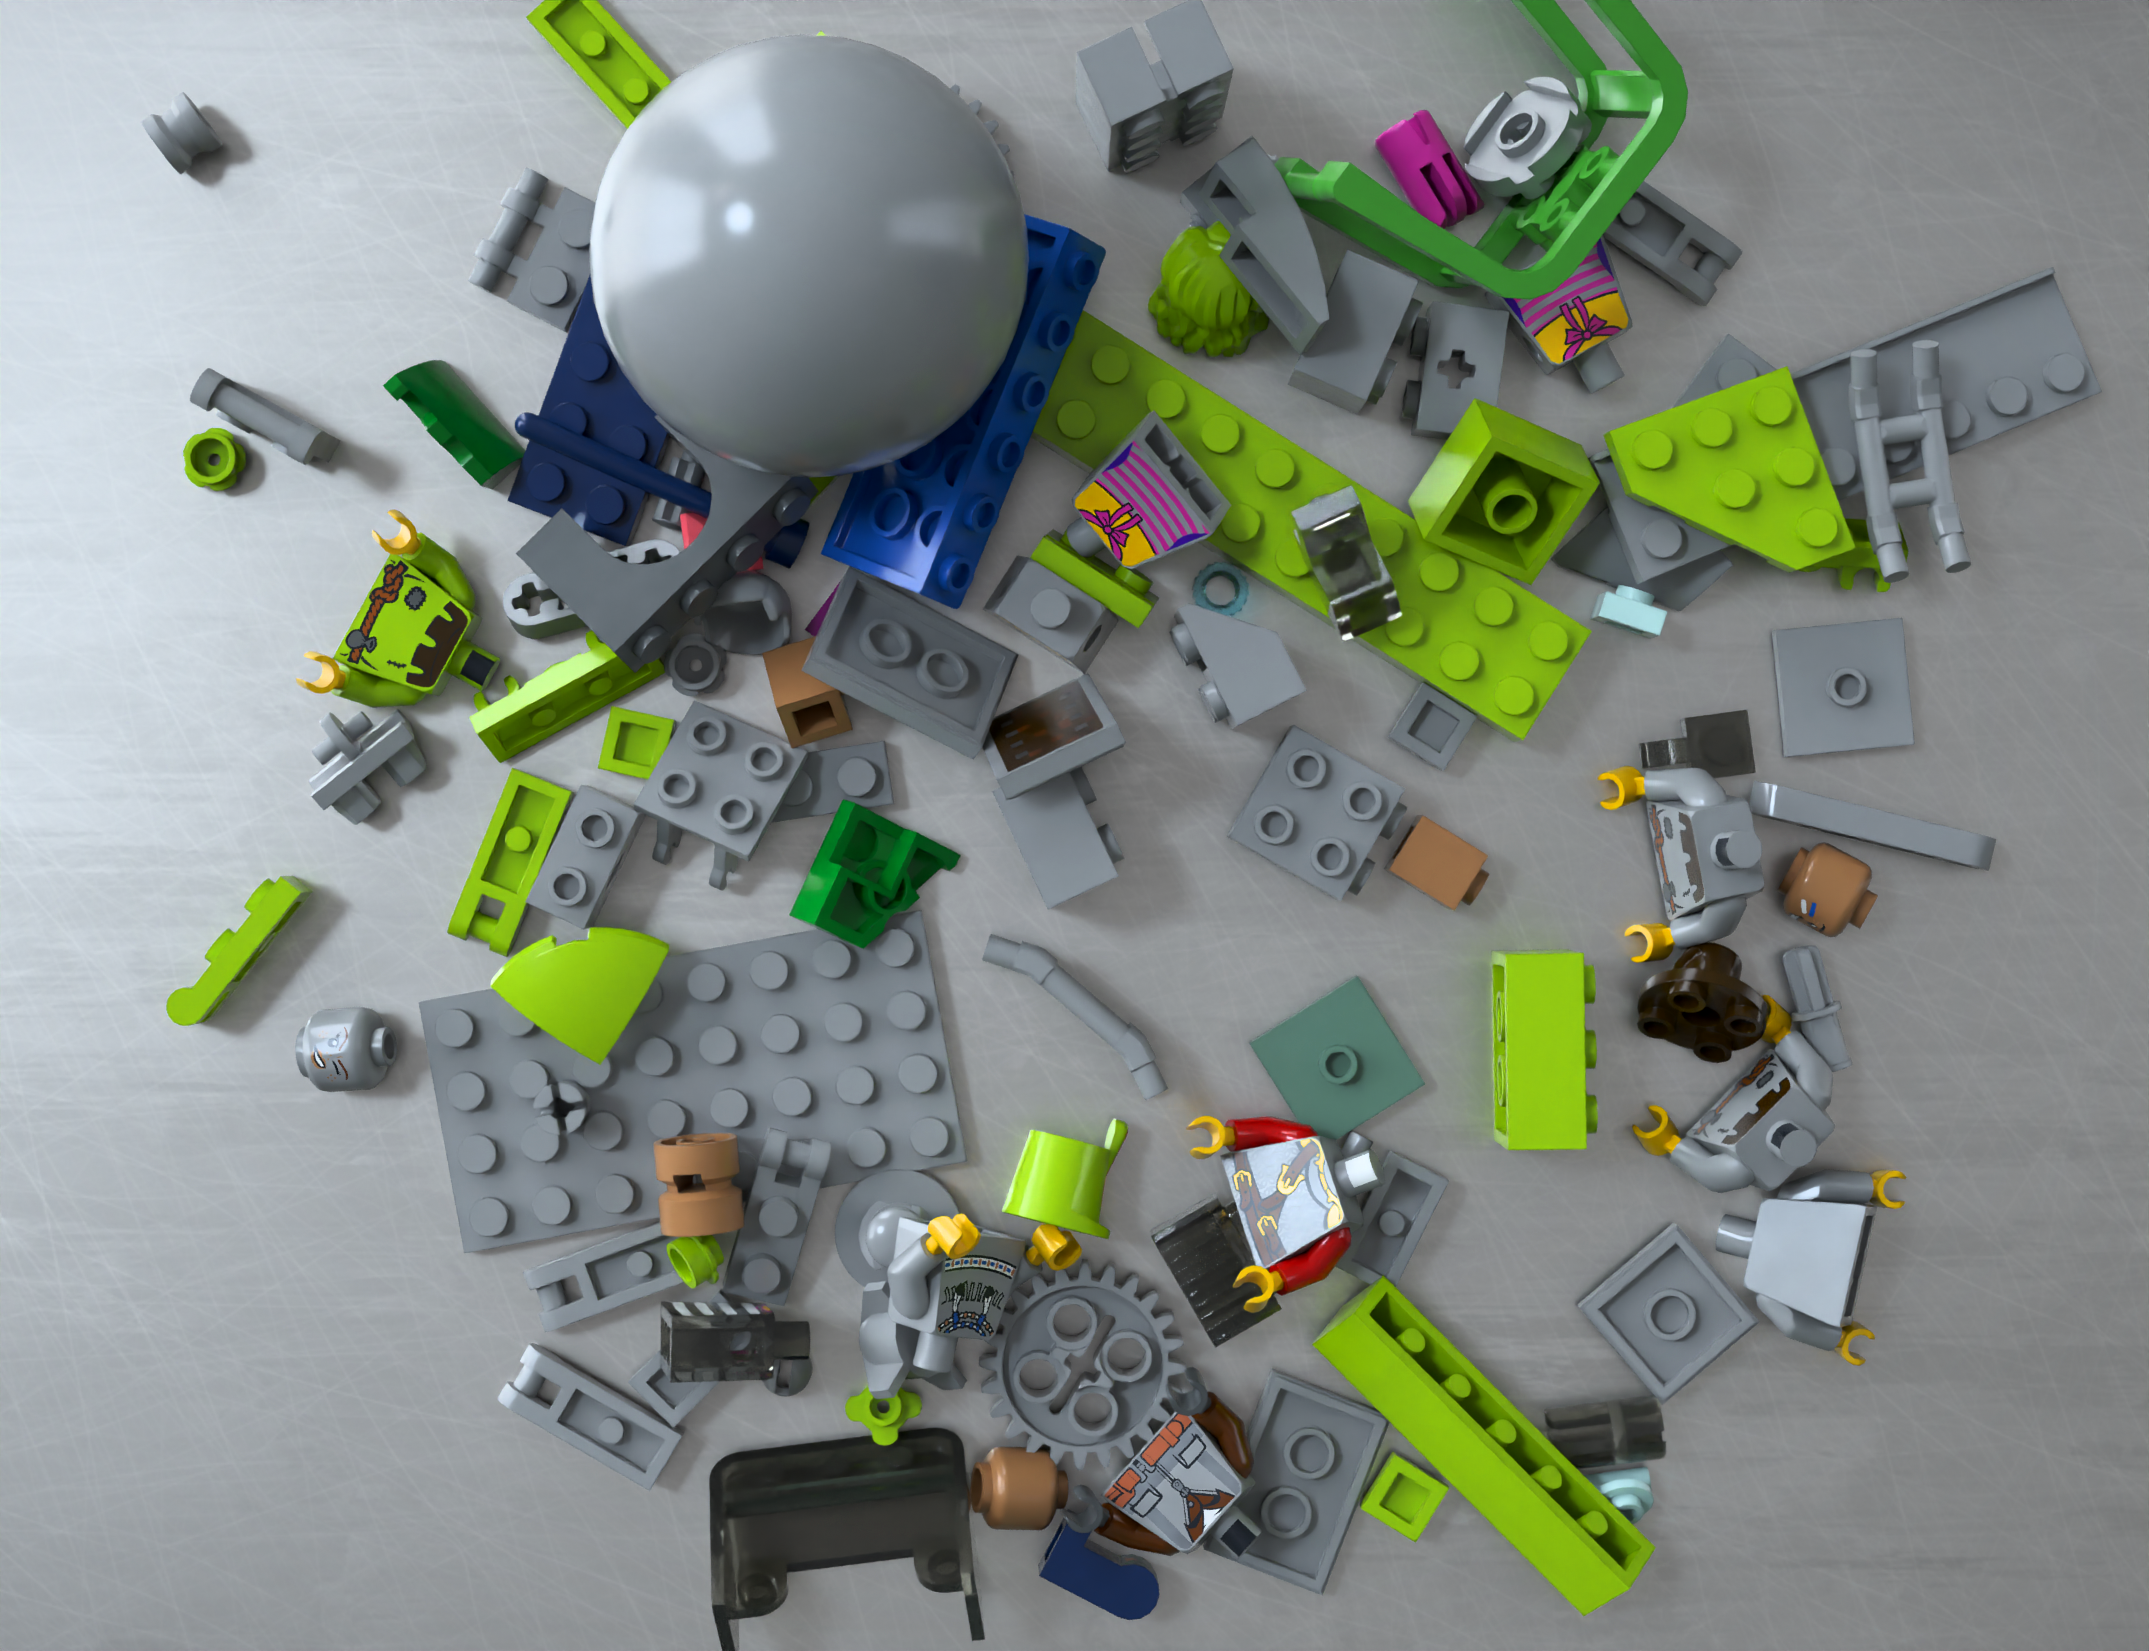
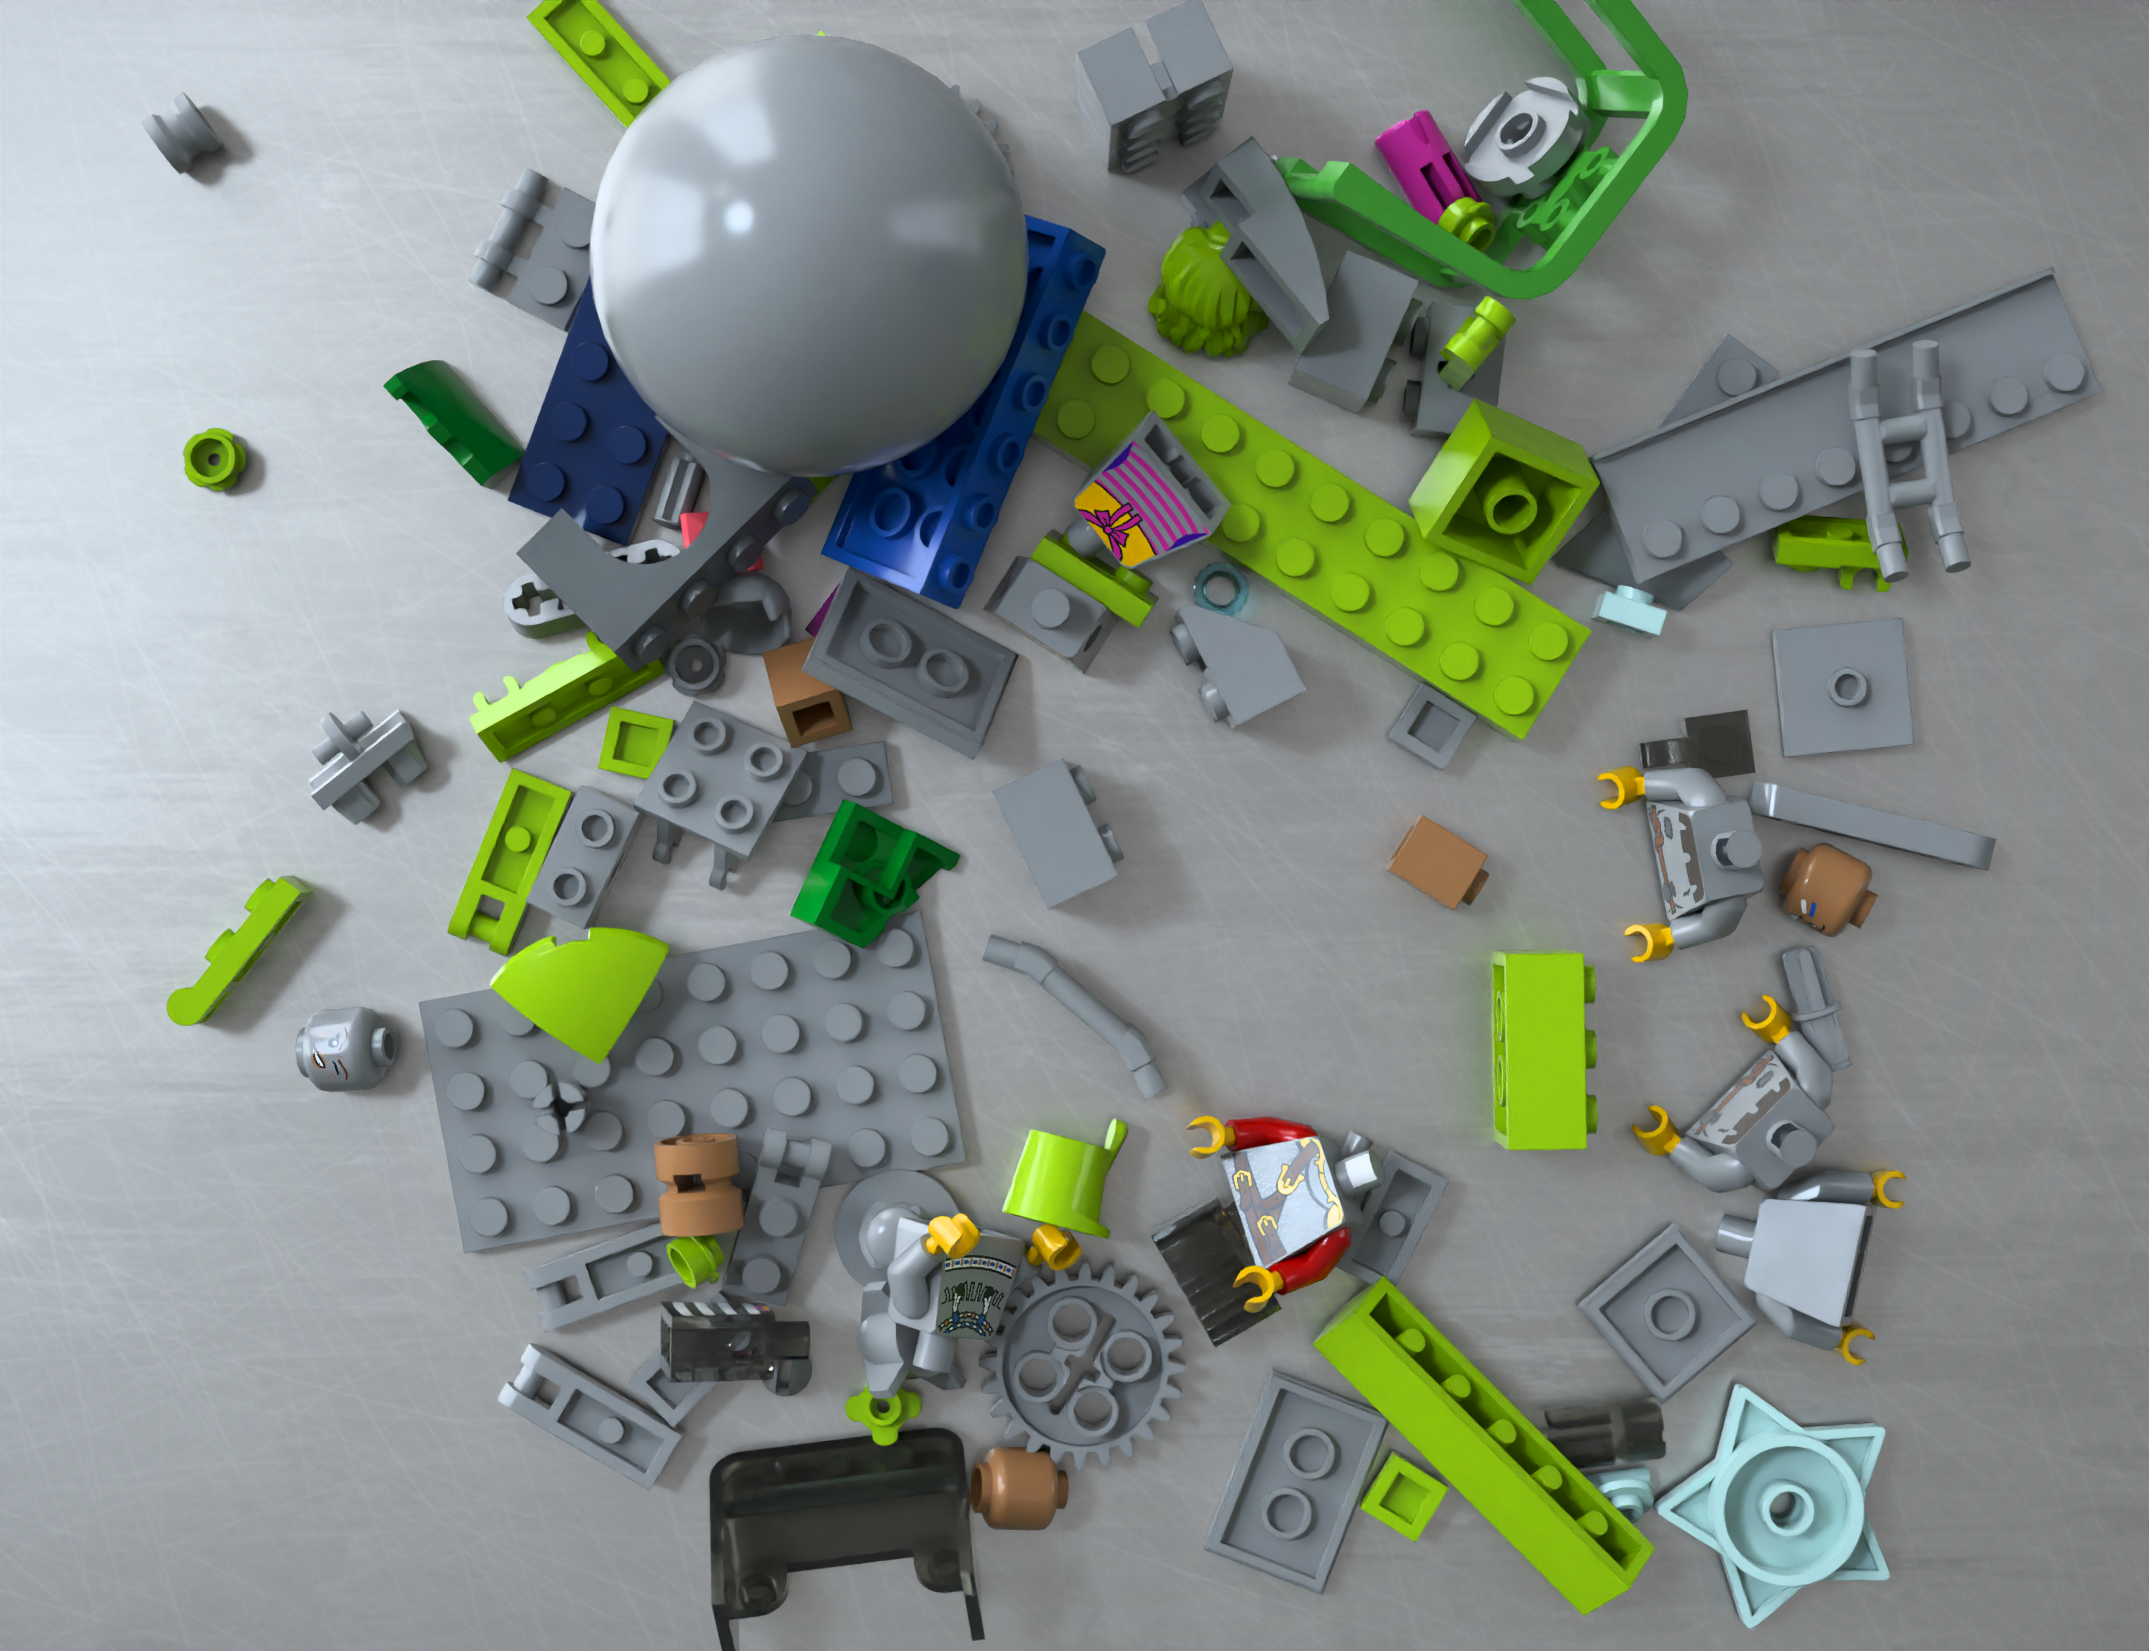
light grey plate [190,368,341,465] -> none
lime torso [296,509,500,708] -> none
dark blue piece [515,412,810,569] -> none
tile [982,673,1126,800] -> none
dark blue leg [1038,1509,1160,1620] -> none
torso [1060,1367,1263,1560] -> none
light grey brick [1227,725,1408,901] -> none
sand green plate [1249,975,1425,1140] -> none
clear smoke brick [1291,485,1402,642] -> none
torso [1485,235,1633,394] -> none
light grey plate [1603,181,1742,306] -> none
lime plate [1603,366,1856,573] -> none
dark brown plate [1637,942,1768,1063] -> none
none -> lime plate [1437,197,1496,252]
none -> lime plate [1438,296,1517,392]
none -> light aqua plate [1654,1383,1890,1629]

